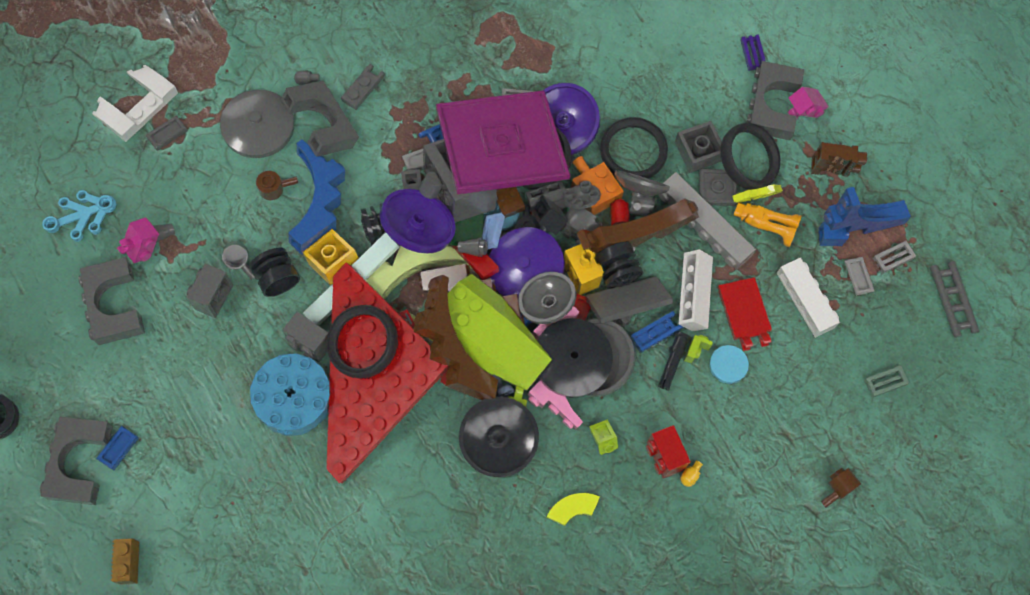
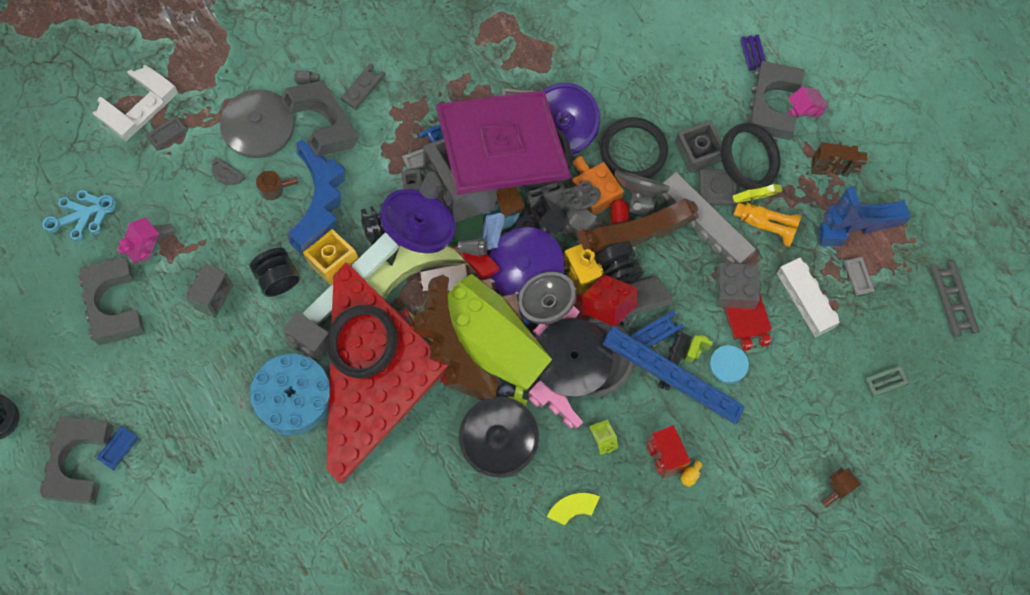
pearl gold brick [111,539,140,585] -> none
dark grey piece [222,241,255,280] -> none
white brick [679,249,713,331] -> none
light grey tile [873,241,916,274] -> none
none -> dark grey tile [212,157,246,185]
none -> red brick [582,274,637,327]
none -> blue tile [602,326,745,424]
none -> dark grey brick [717,263,759,309]

